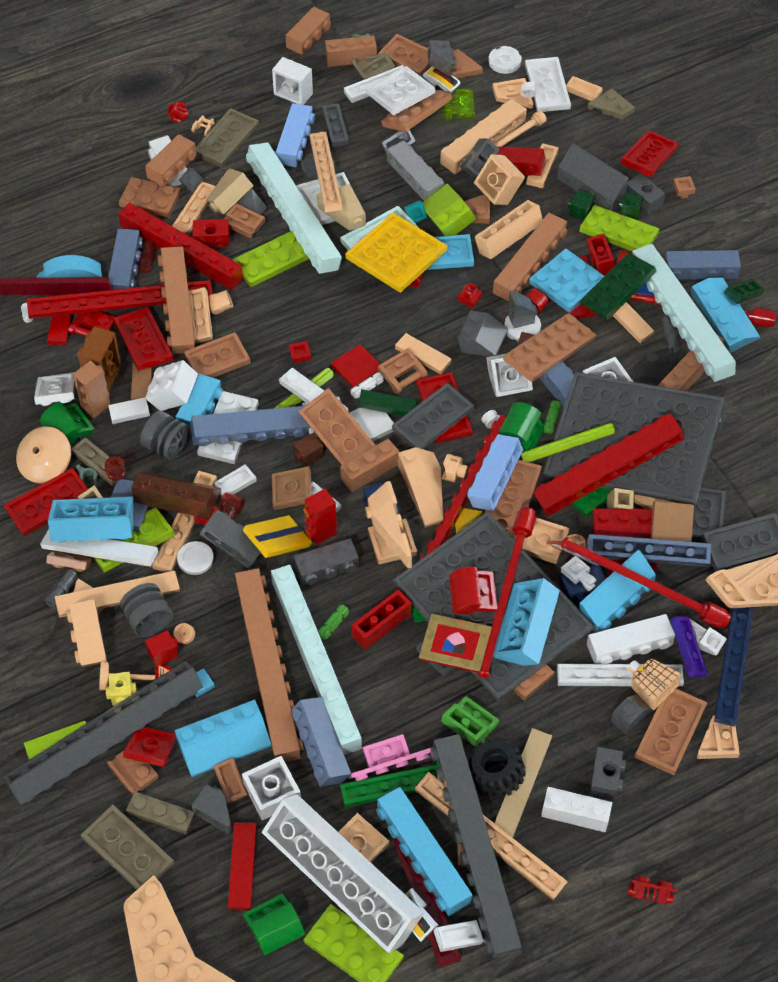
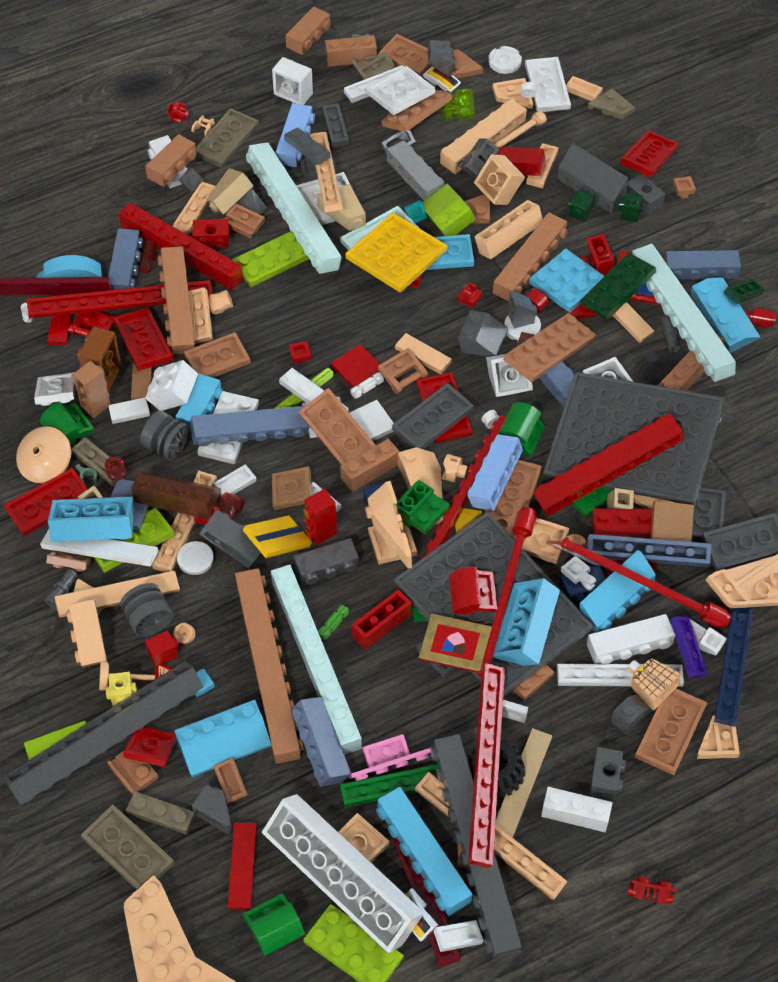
nougat plate [119,177,181,218] -> none
white brick [242,756,301,820] -> none
copper brick [292,433,324,467] -> none
dark green tile [358,389,417,416] -> none
bright green brick [441,696,499,748] -> none
lime axle [521,423,615,462] -> none
bright green axle [543,400,561,434] -> none
lime plate [579,205,659,251] -> none
none -> dark grey plate [284,127,330,165]
none -> green brick [396,479,450,535]
none -> plate [468,663,505,868]
none -> white tile [502,700,528,723]

